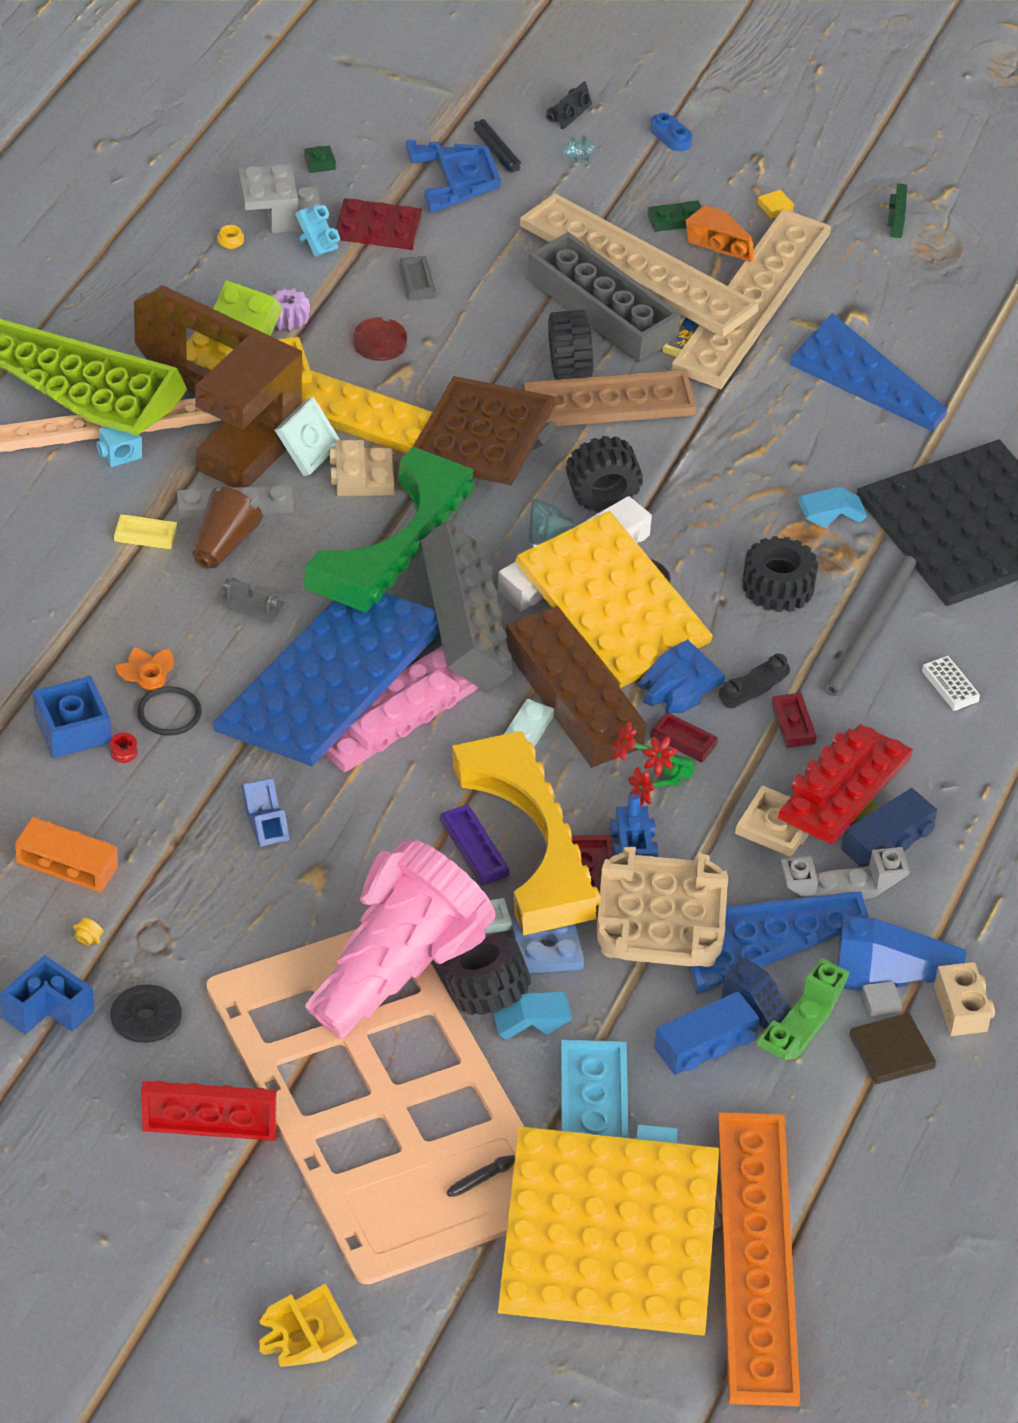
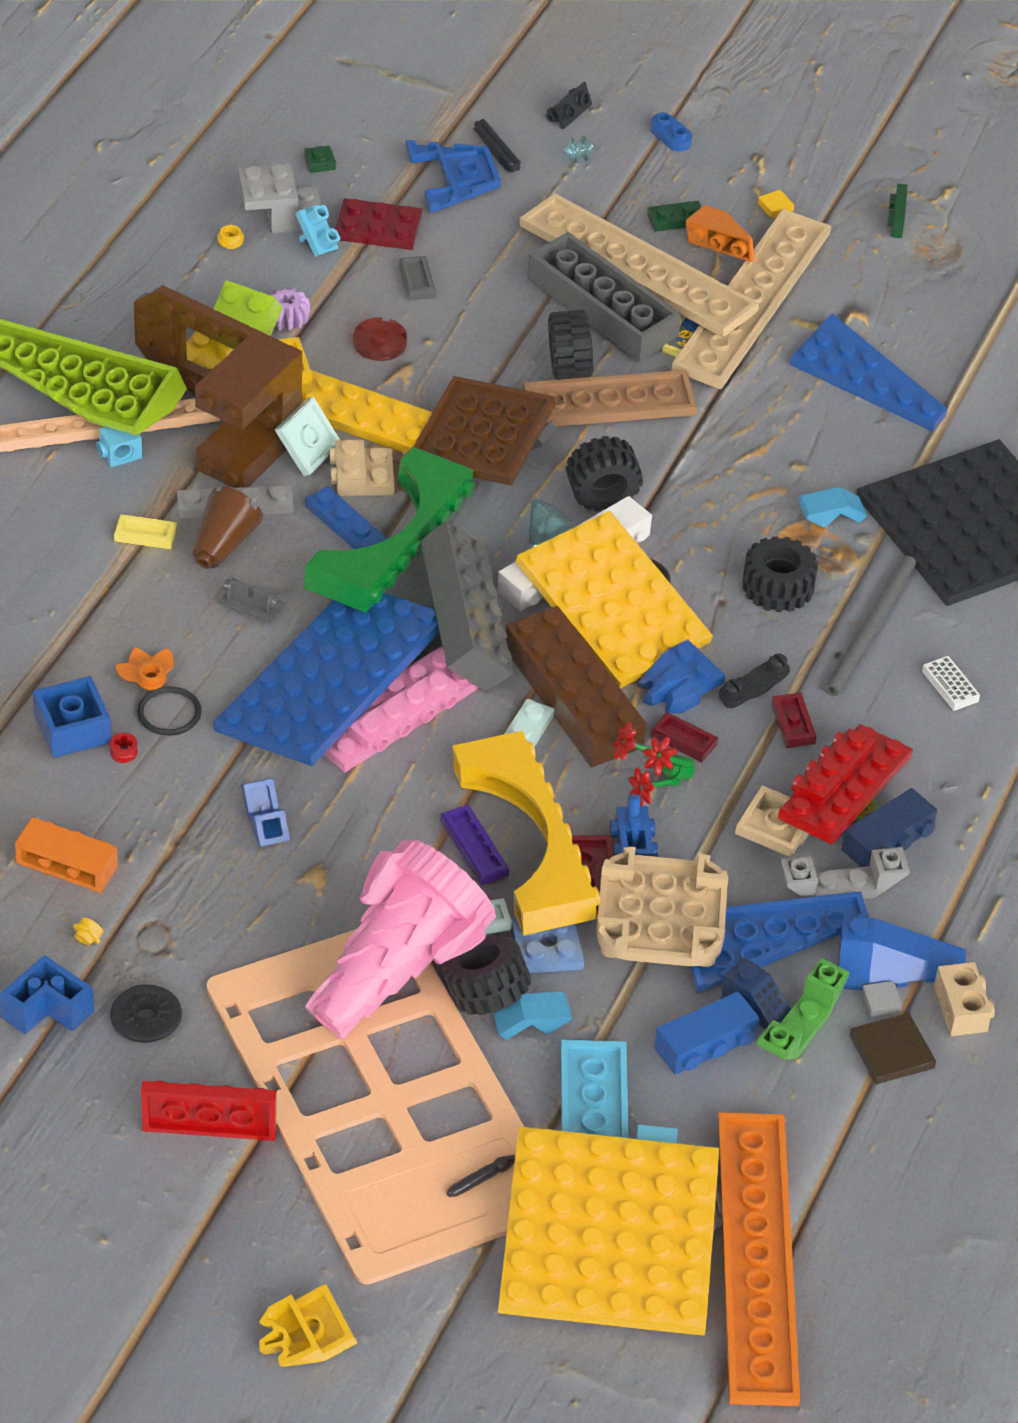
none -> blue plate [305,486,388,549]

